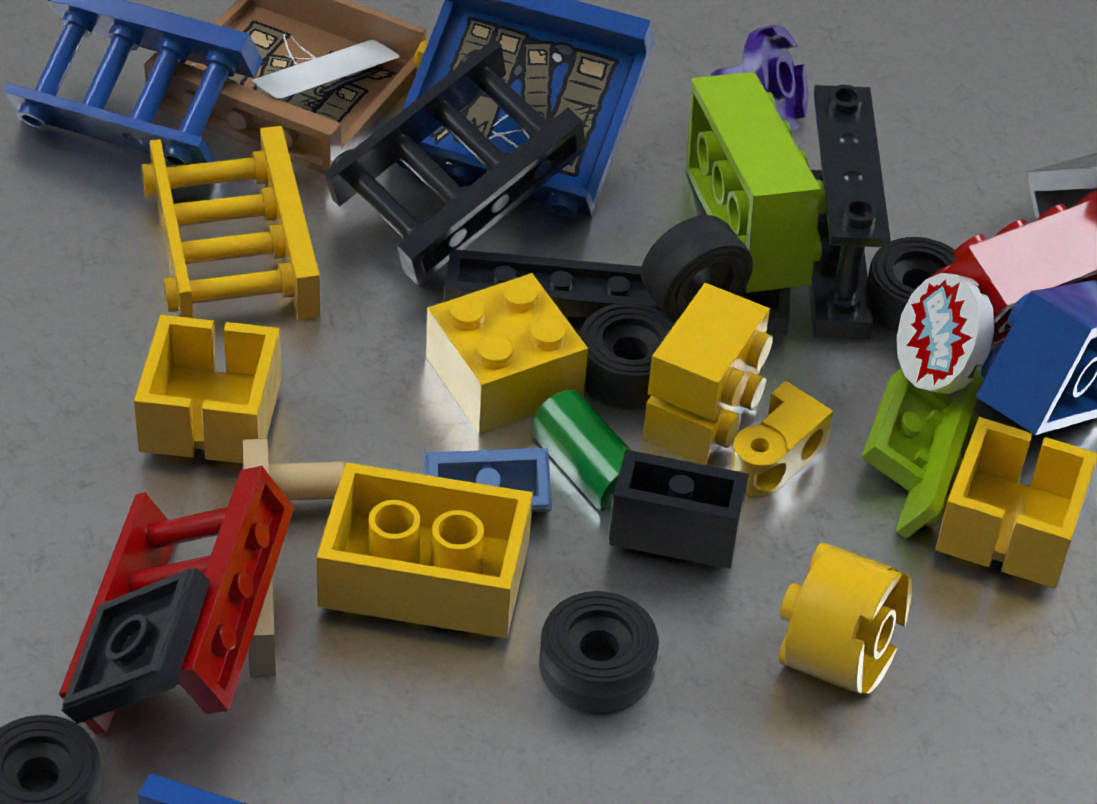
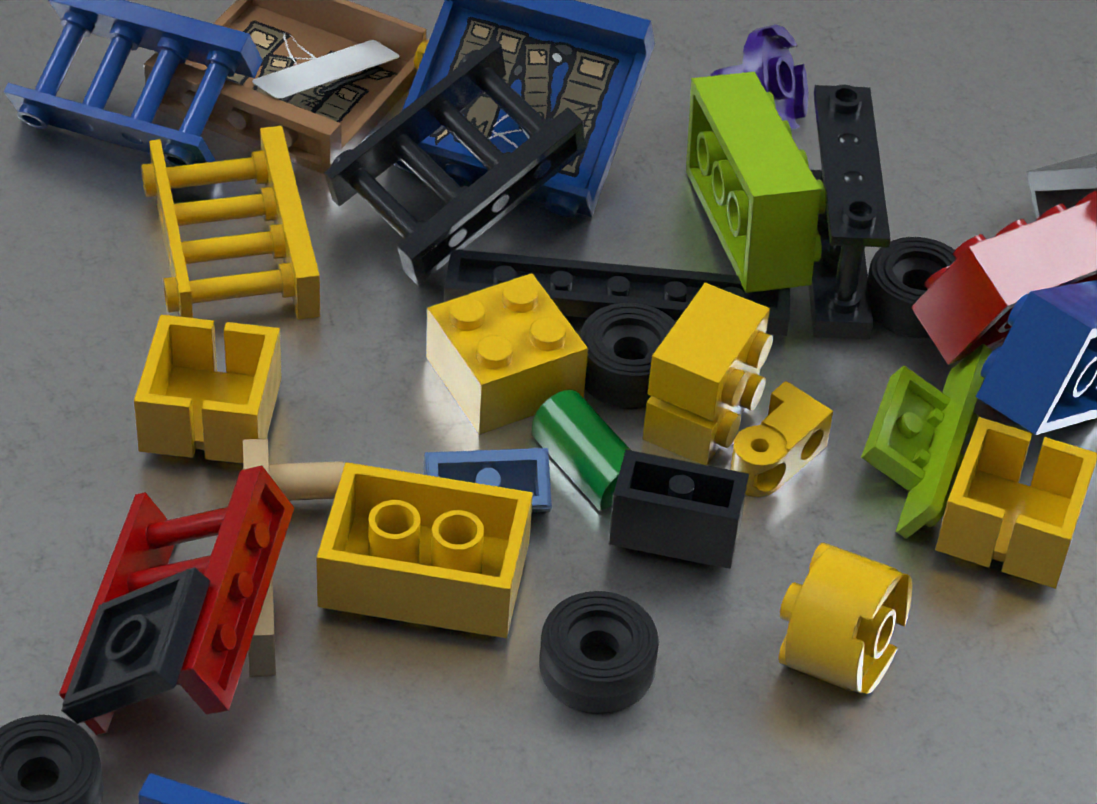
black tyre [641,215,753,322] -> none
tile [897,273,994,394] -> none

